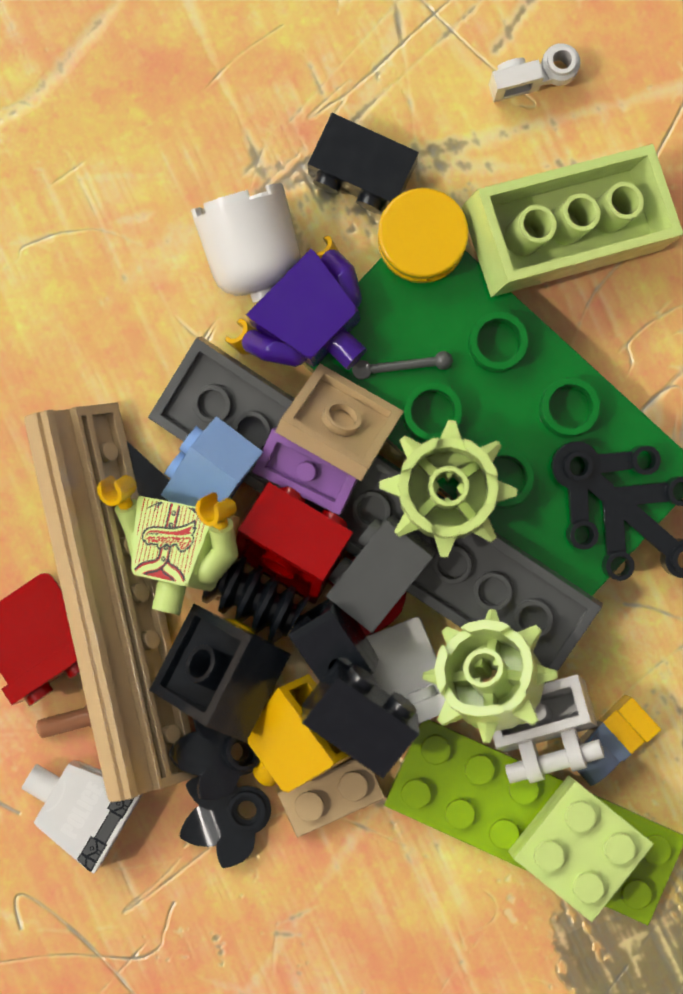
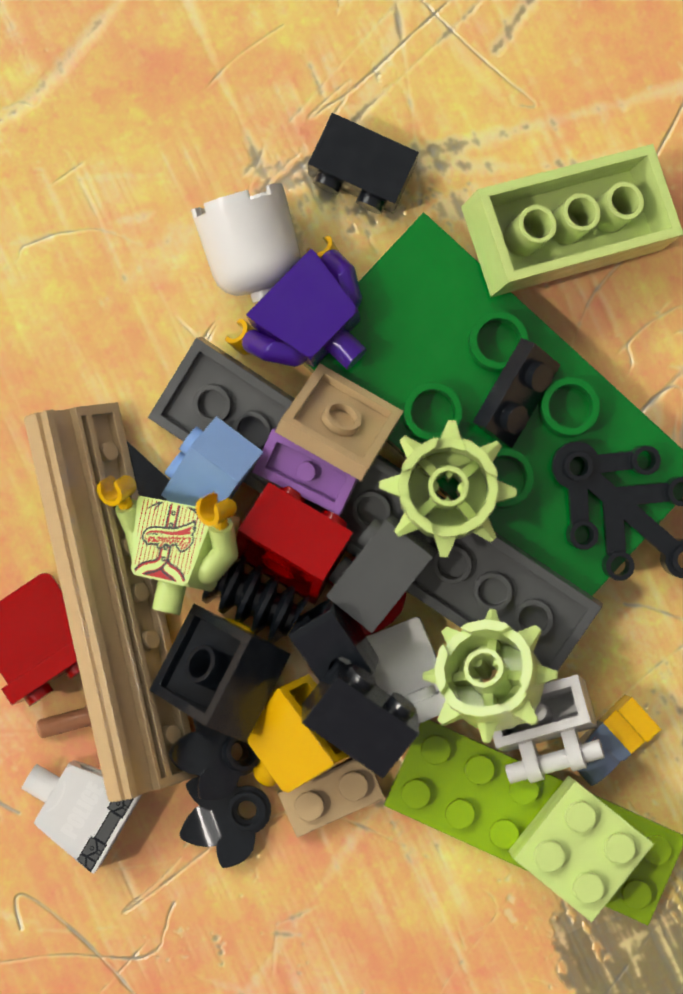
dark grey hinge [352,351,453,380] -> none
yellow head [378,188,468,283] -> none
white plate [489,43,580,102] -> none
none -> black plate [473,338,560,448]

